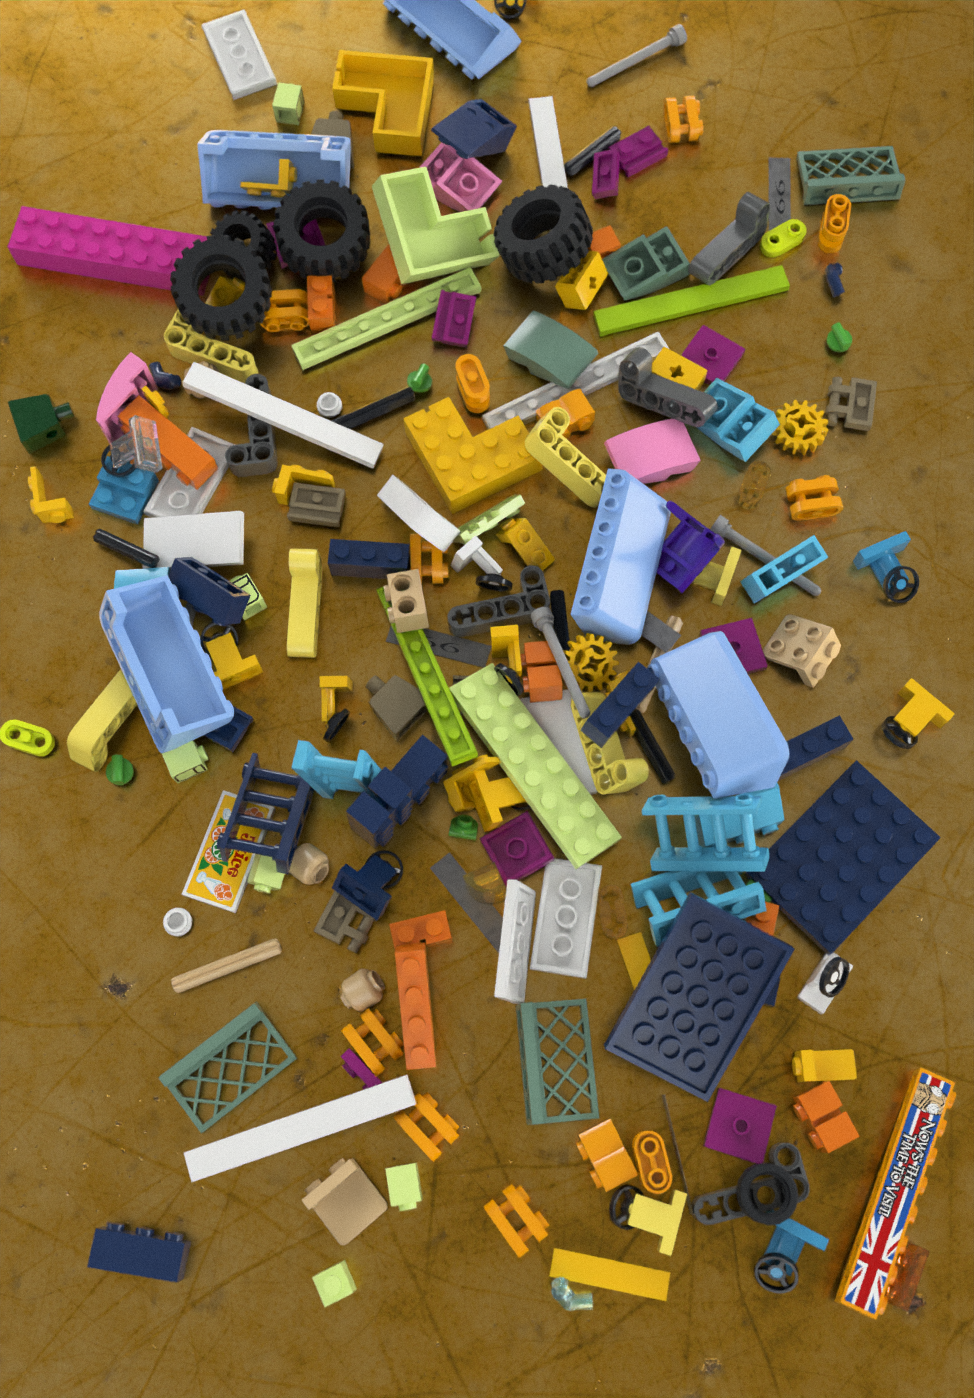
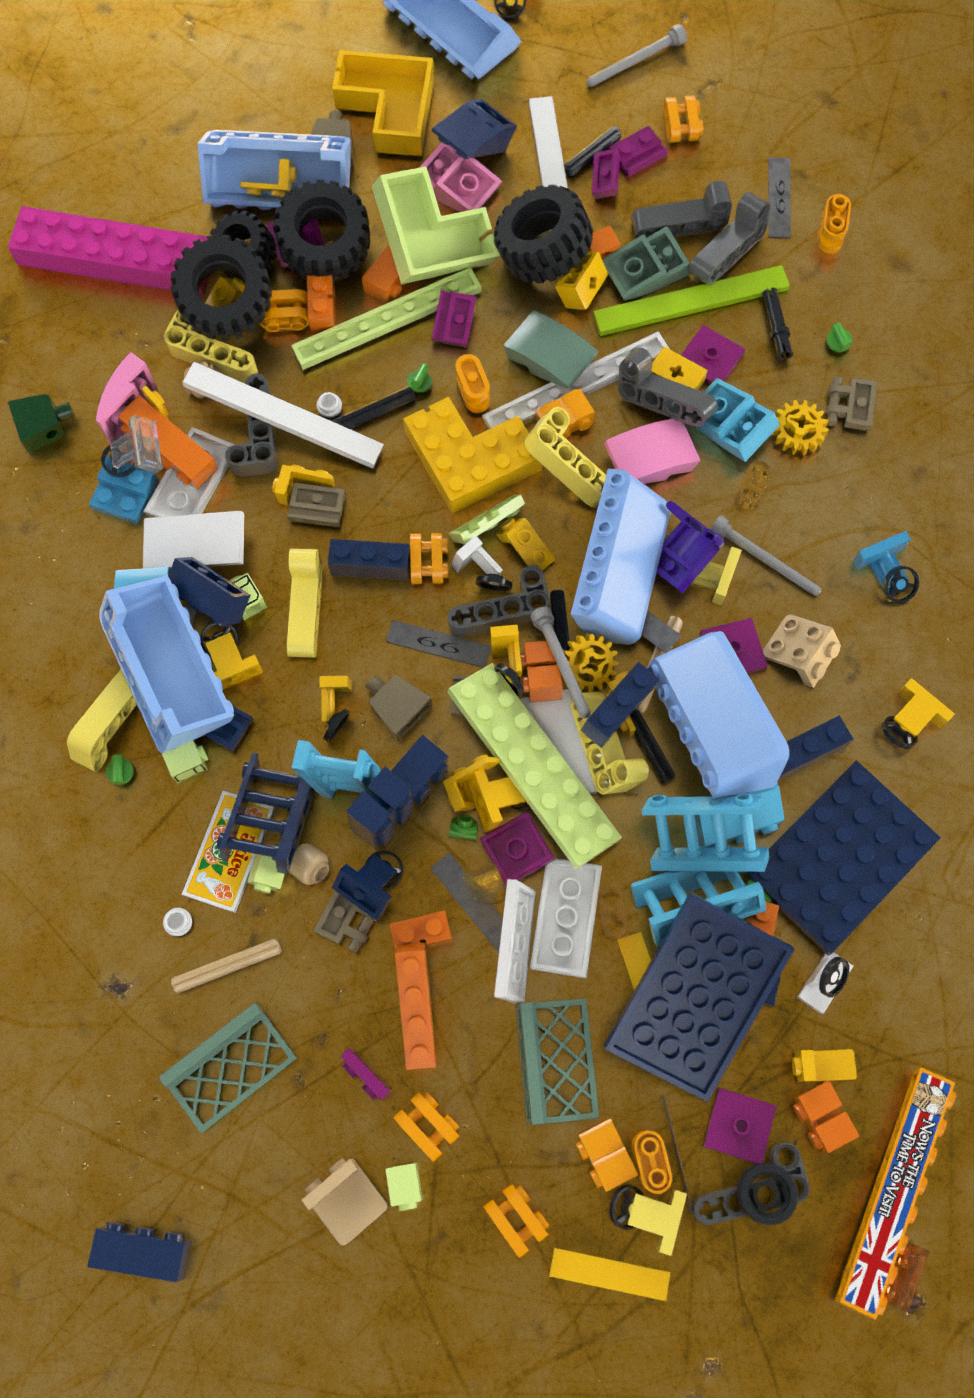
neon yellow plate [0,720,55,756] -> none
yellow bracket [28,466,74,523] -> none
black axle [93,529,160,568] -> none
dark blue arm [149,362,181,390] -> none
white tile [184,1075,417,1182] -> none
white tile [201,10,277,100] -> none
yellowish green brick [272,83,305,125] -> none
yellowish green brick [312,1260,357,1307] -> none
tan head [340,968,385,1012] -> none
light orange brick [341,1008,404,1077] -> none
lime tile [376,587,478,767] -> none
white beam [377,475,461,552] -> none
tan brick [383,569,429,633] -> none
clear light blue arm [551,1277,593,1311] -> none
medium azure slope [740,535,828,603] -> none
dark azure piece [755,1209,829,1294] -> none
neon yellow plate [760,219,807,258] -> none
light orange brick [785,475,843,521] -> none
sand green fence [796,146,906,205] -> none
dark blue arm [825,262,845,297] -> none
none -> dark grey beam [631,181,732,238]
none -> black pin [762,288,793,360]

